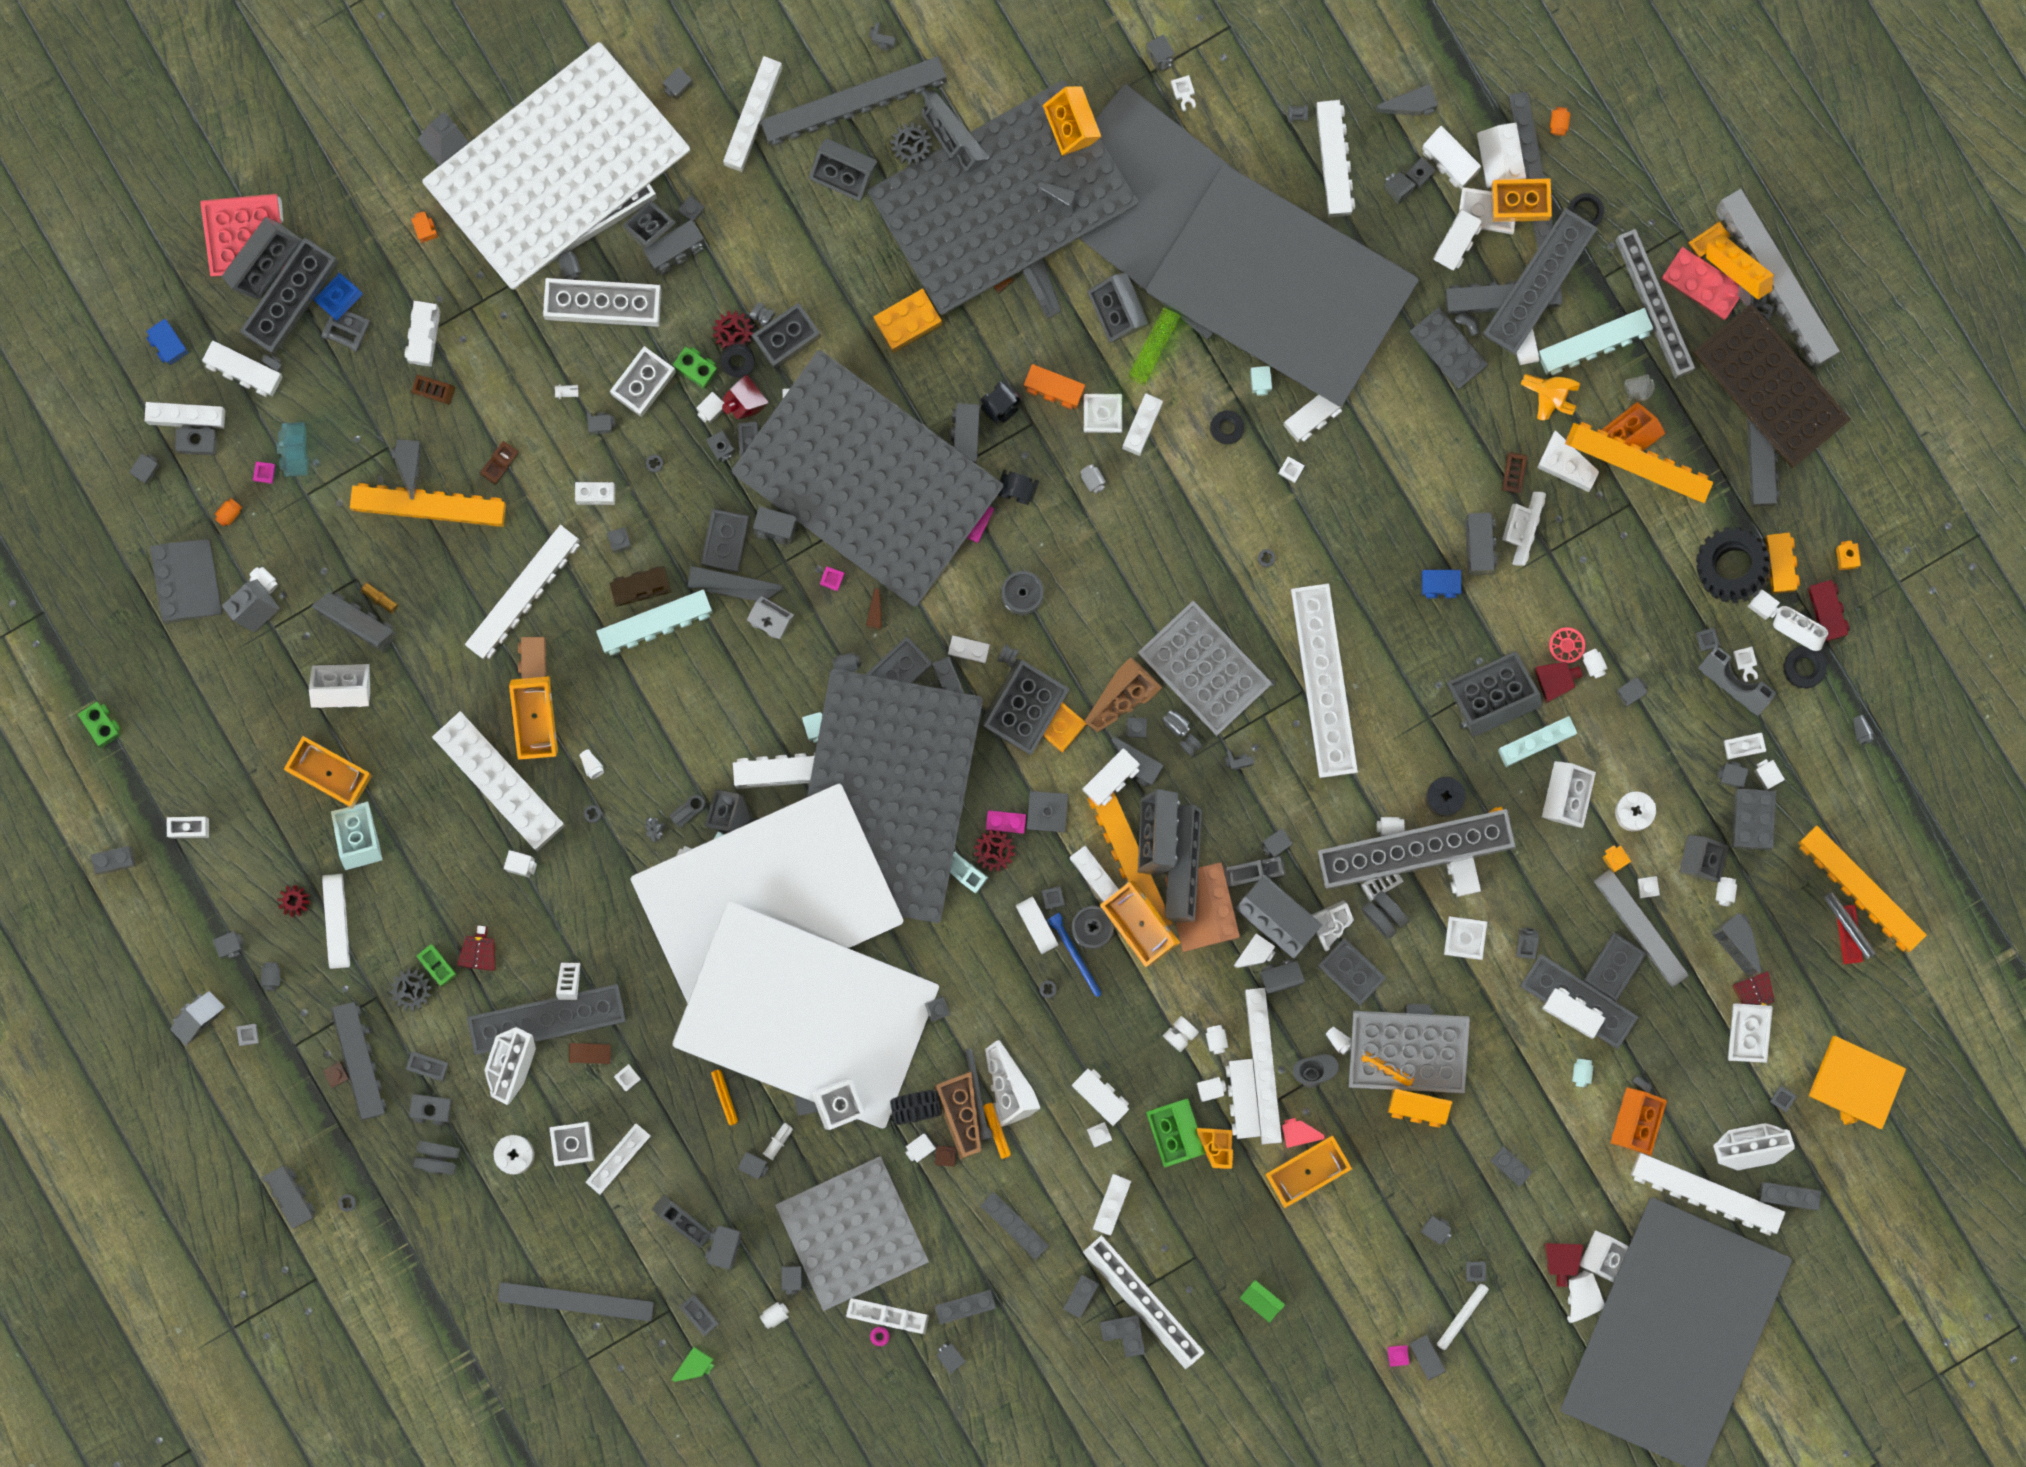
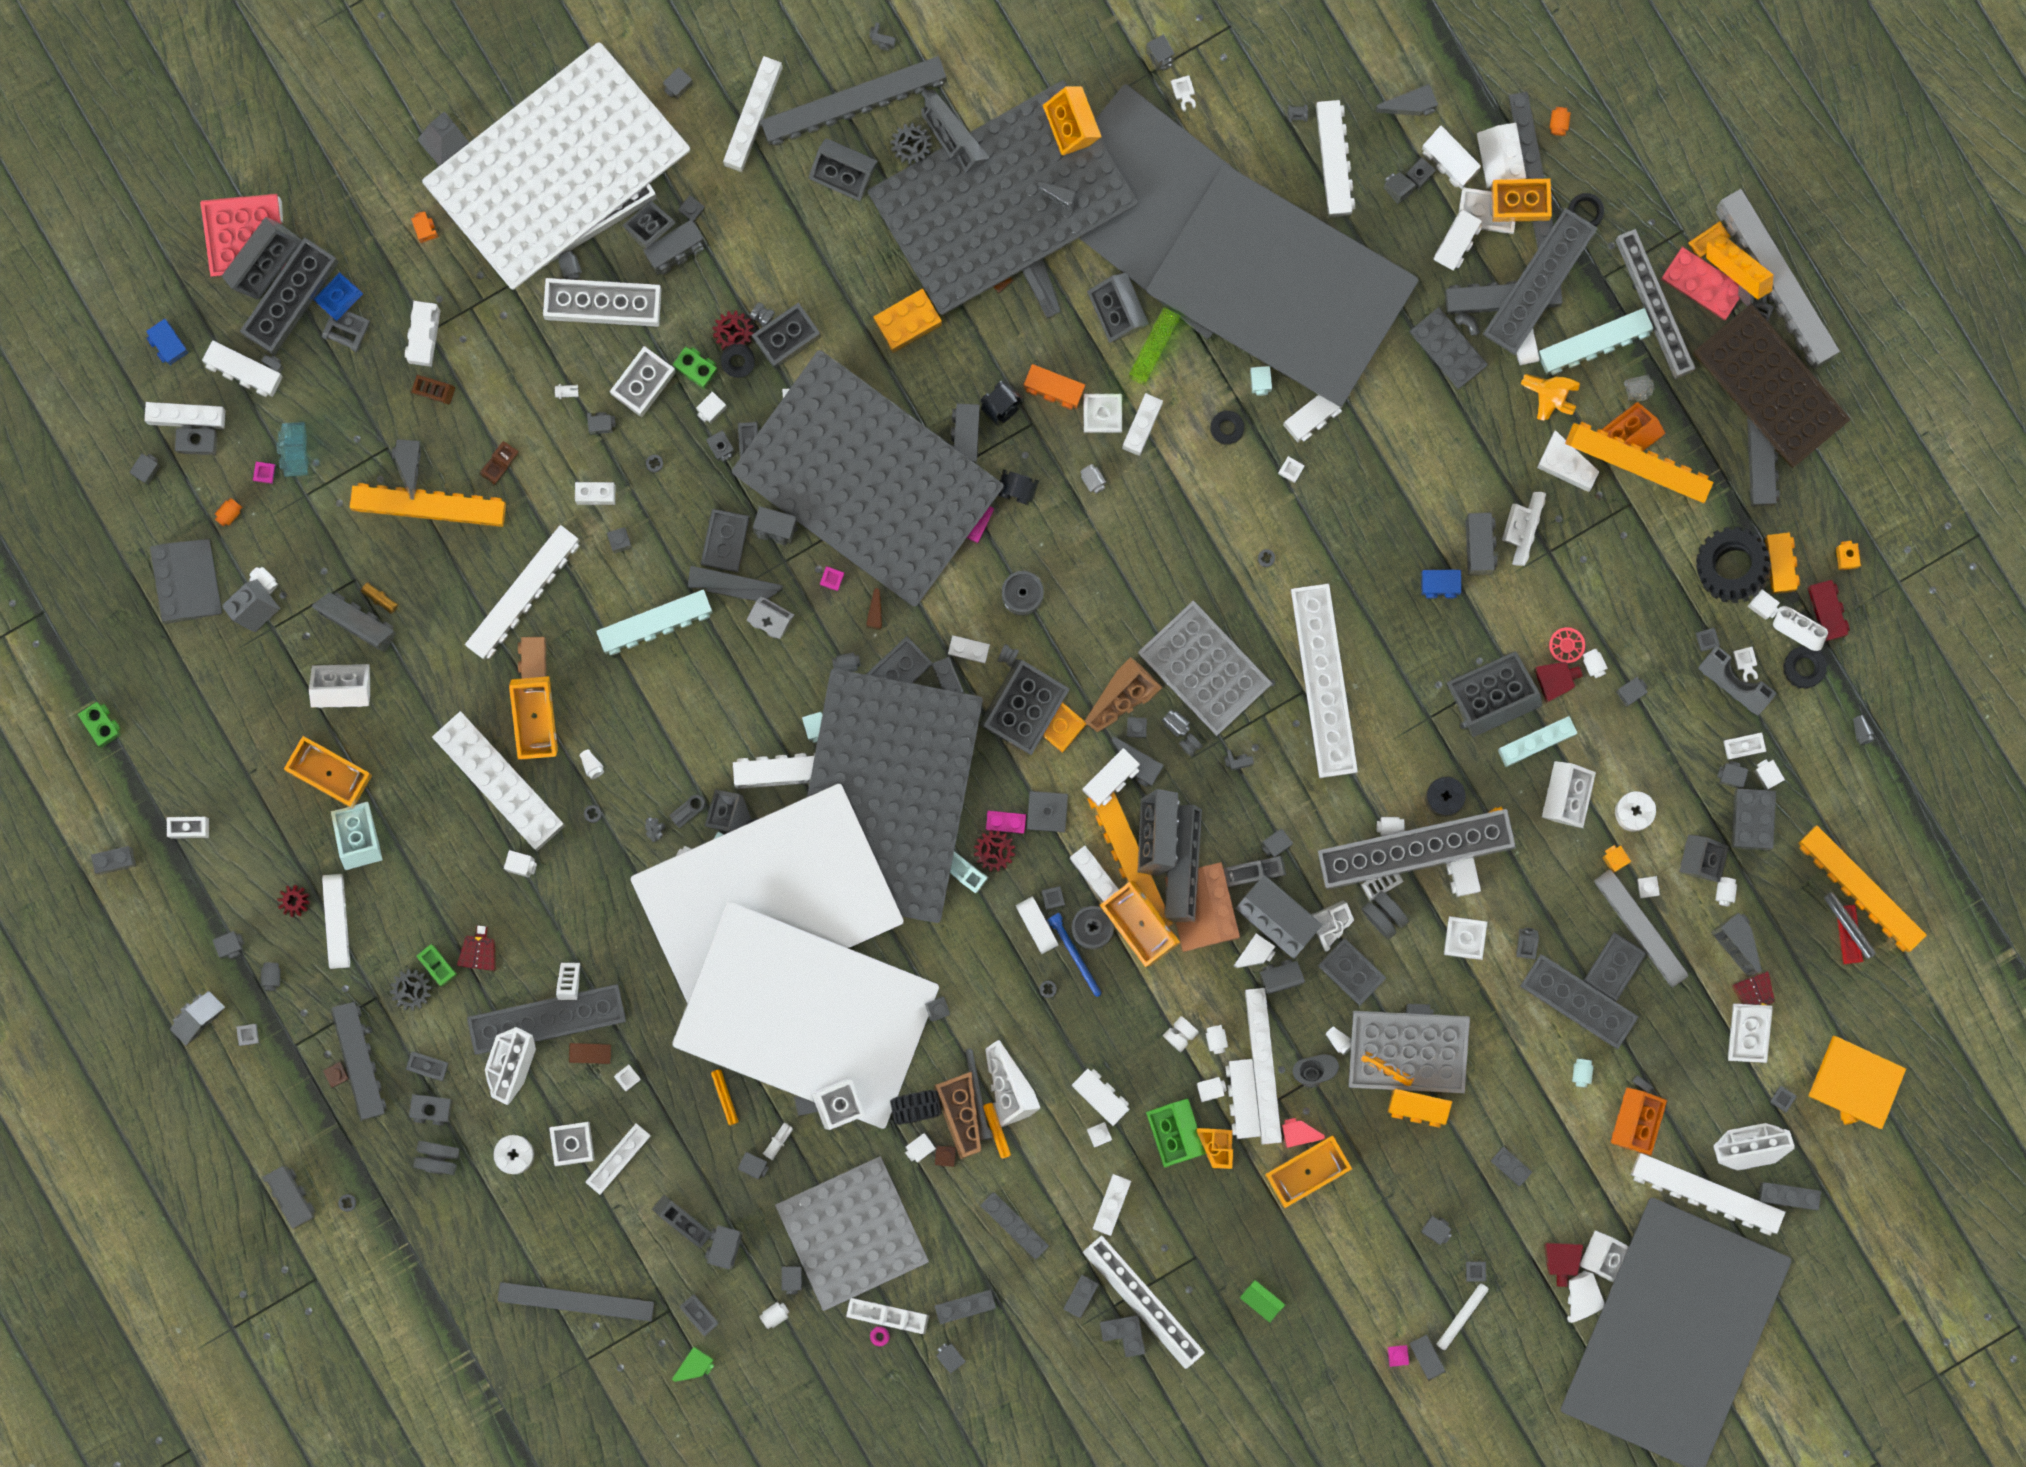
dark brown wedge [610,566,672,607] -> none
dark red torso [722,375,769,419] -> none
reddish brown slope [1502,451,1527,493] -> none
white brick [1542,987,1605,1039] -> none

